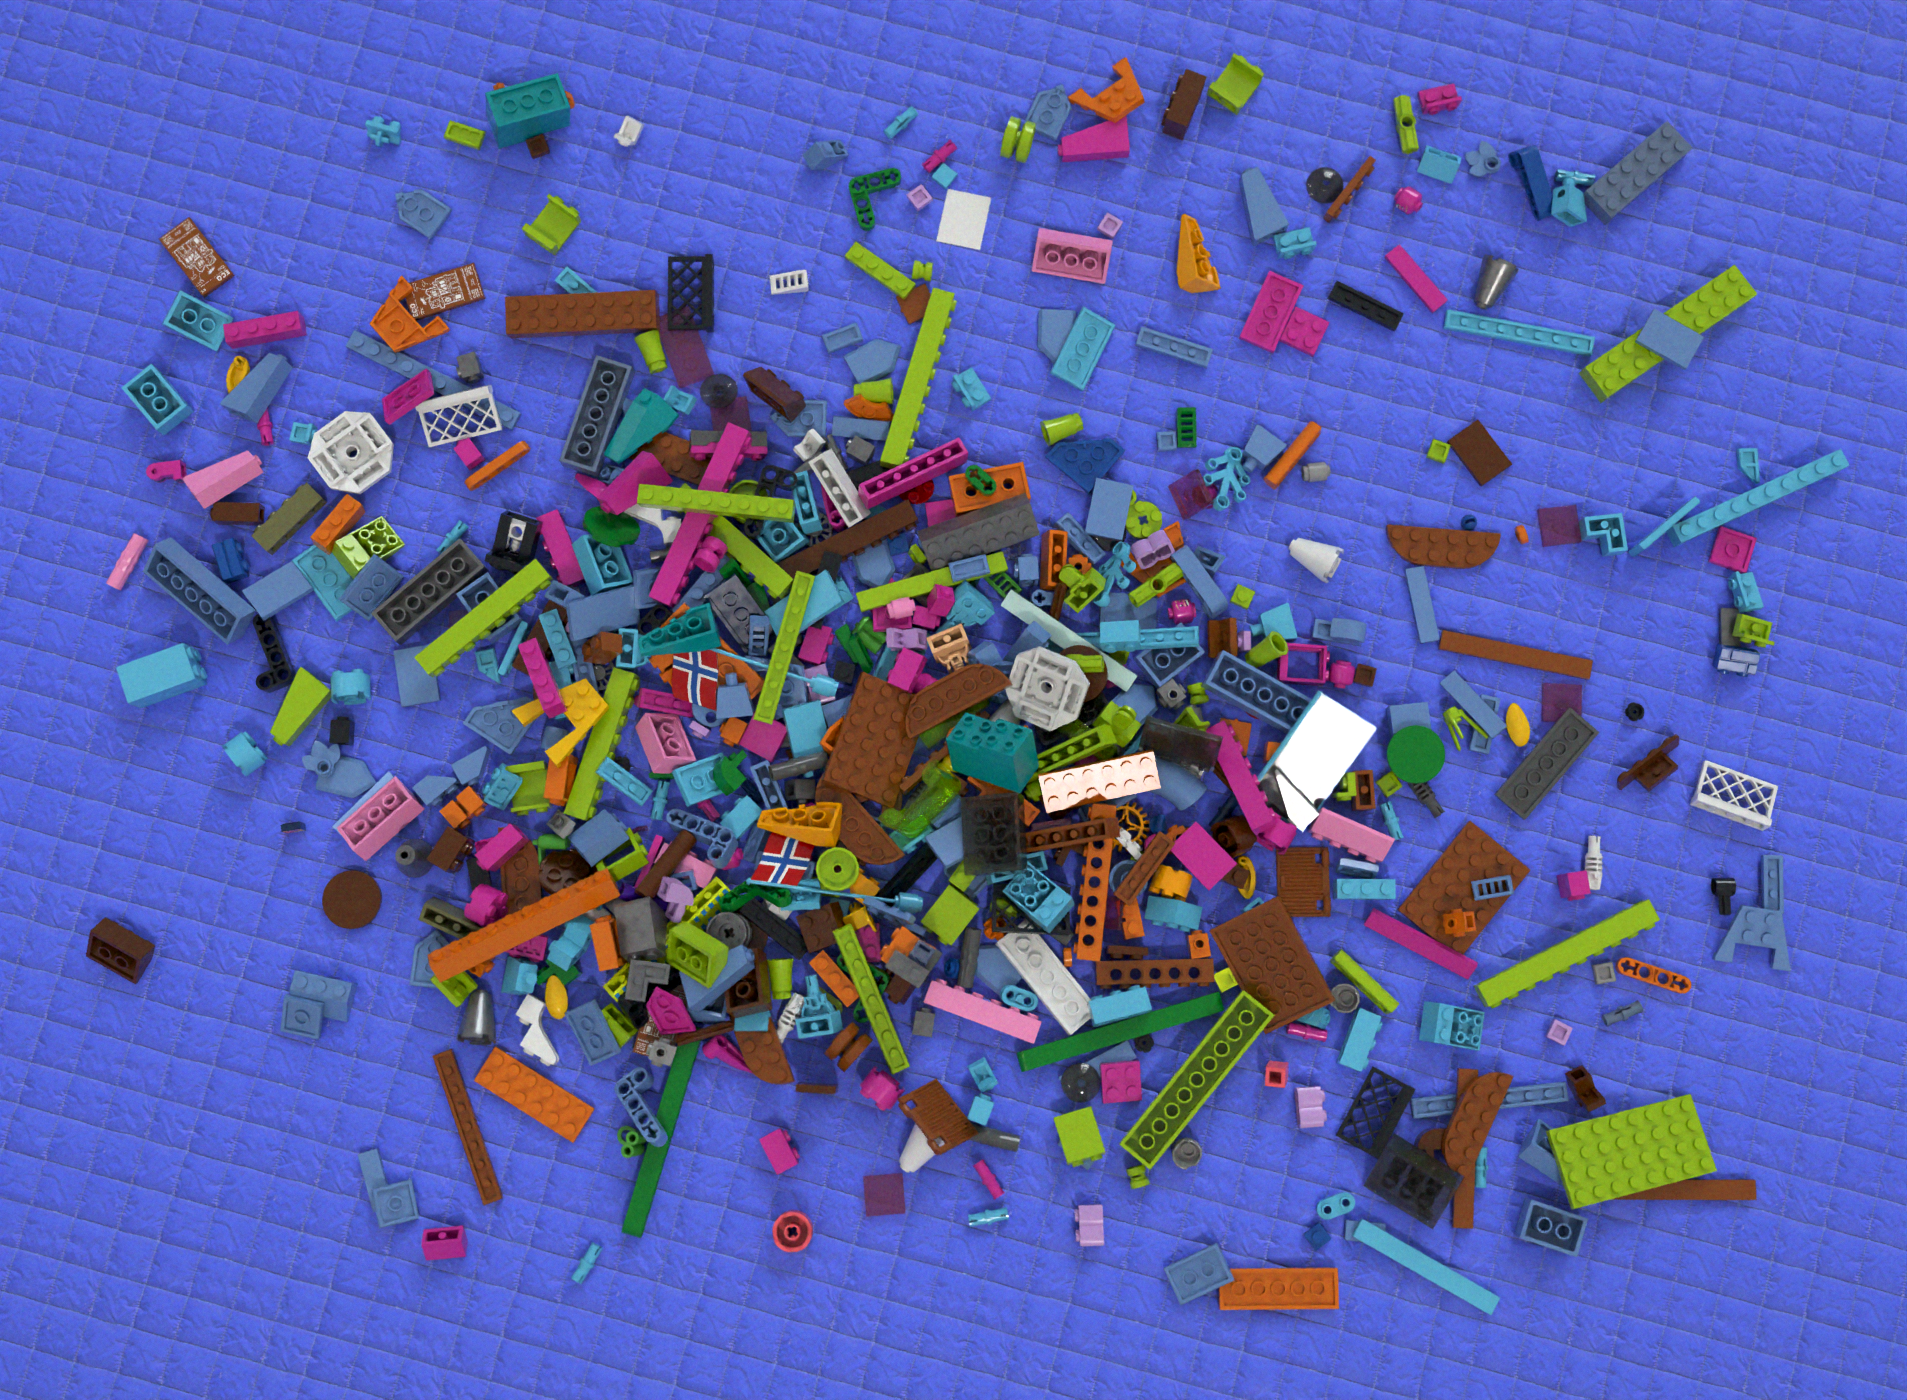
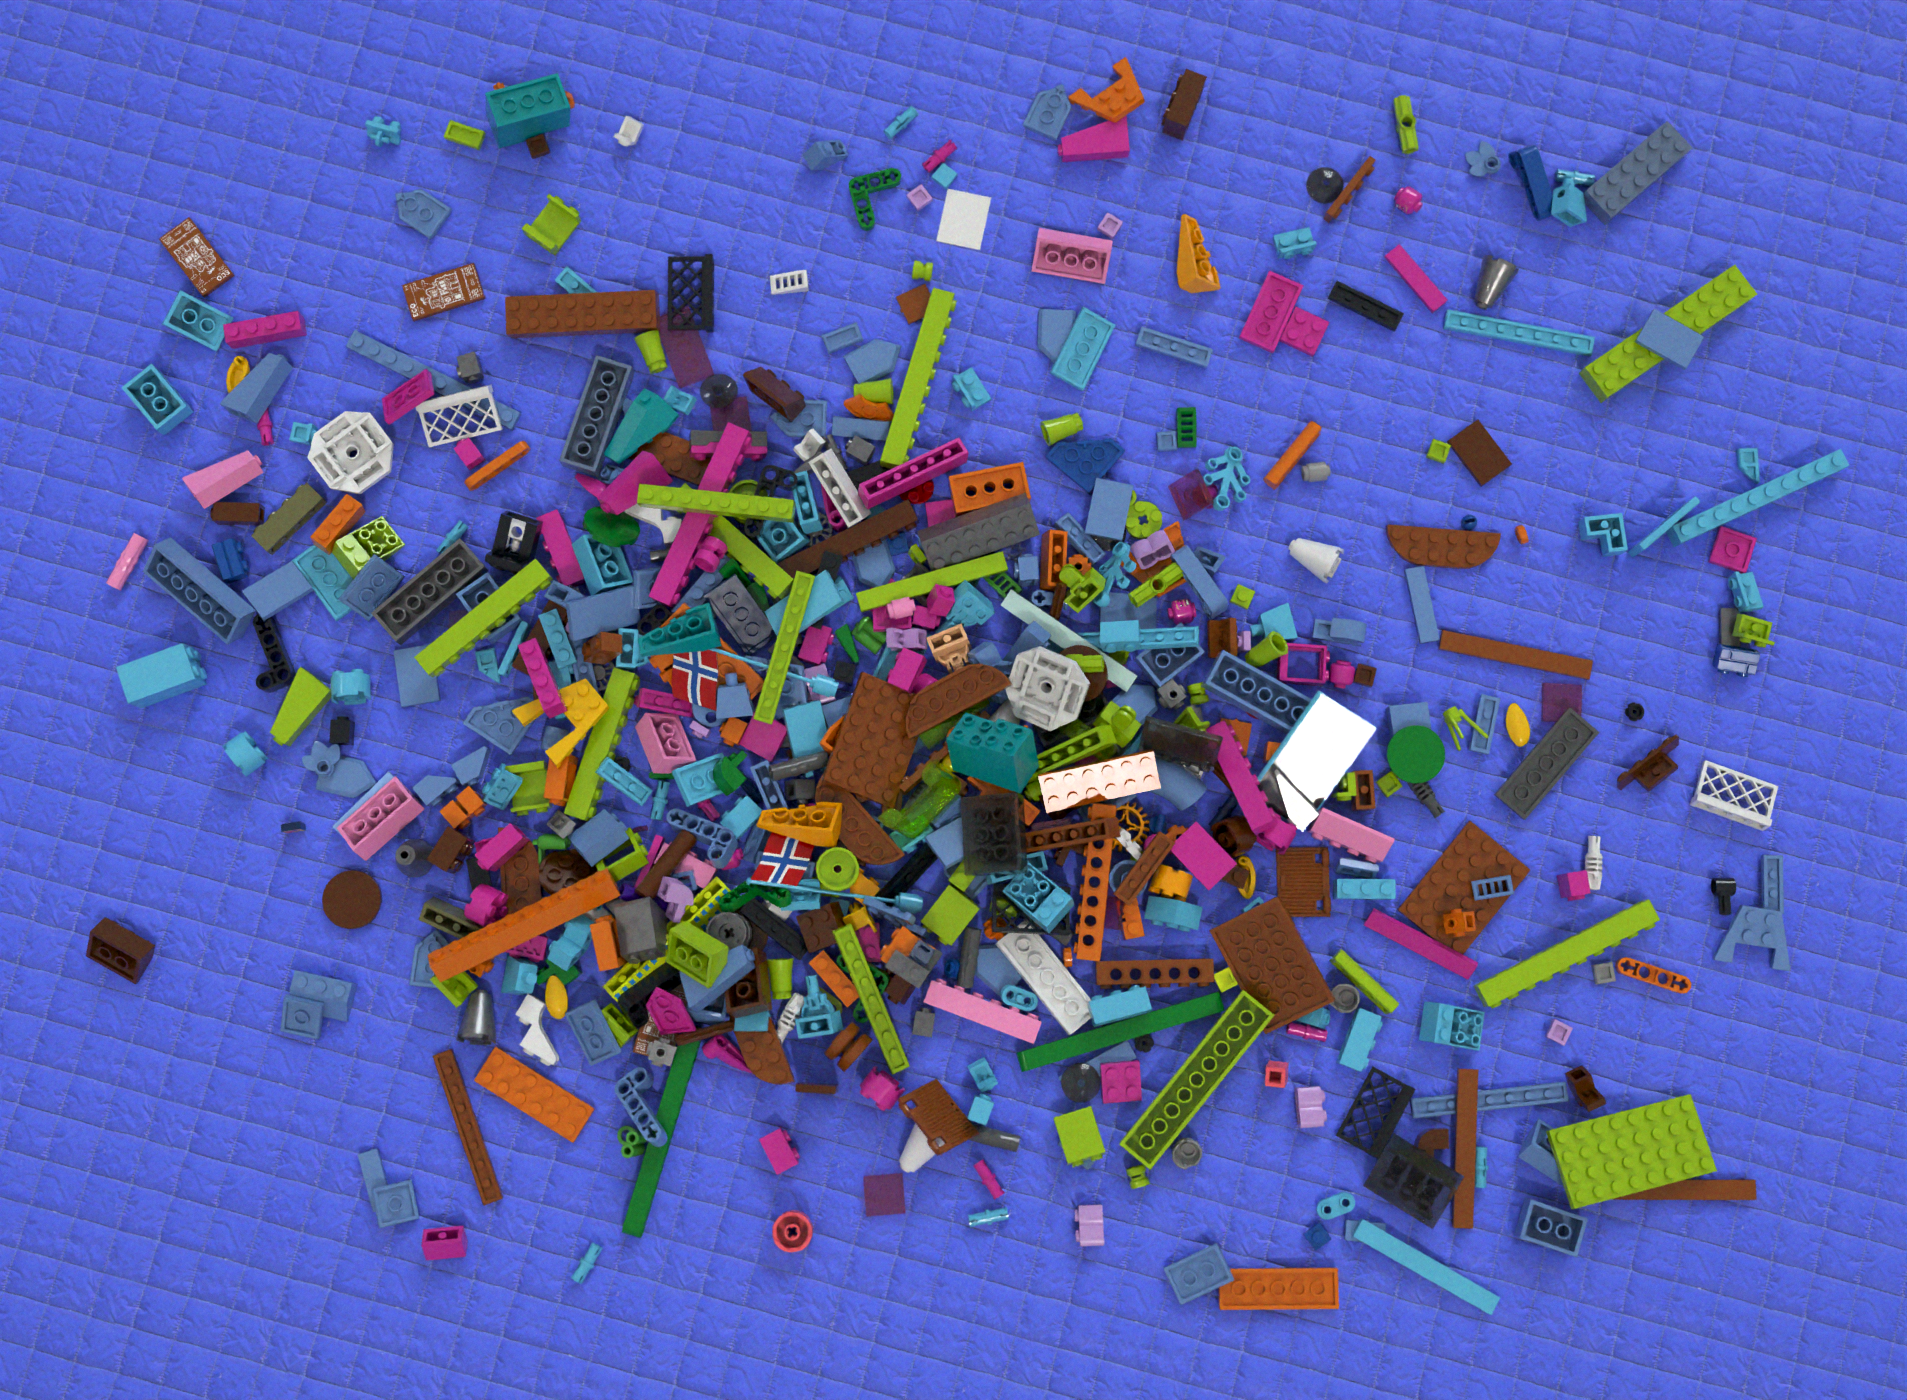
dark pink leg [146,460,187,483] -> none
orange wing [370,276,450,353] -> none
flat silver plate [625,959,670,1002] -> none
medium blue slope [748,615,769,656] -> none
lime plate [845,242,916,300] -> none
green tile [848,632,874,674] -> none
medium blue tile [948,554,990,583] -> none
green beam [965,465,997,497] -> none
lime wheel [1000,116,1036,163] -> none
reddish brown plate [1106,945,1148,960] -> none
orange brick [1186,930,1211,959] -> none
lime panel [1207,53,1264,115] -> none
medium blue slope [1239,167,1289,247] -> none
medium blue torso [1242,424,1287,473] -> none
medium azure pin [1379,801,1404,841] -> none
dark pink bracket [1417,83,1462,115] -> none
medium azure panel [1417,145,1461,184] -> none
medium blue tile [1440,671,1507,739] -> none
dark orange plate [1442,1072,1514,1184] -> none
clear pink tile [1537,505,1582,547] -> none
sand blue pin [1602,1000,1643,1027] -> none

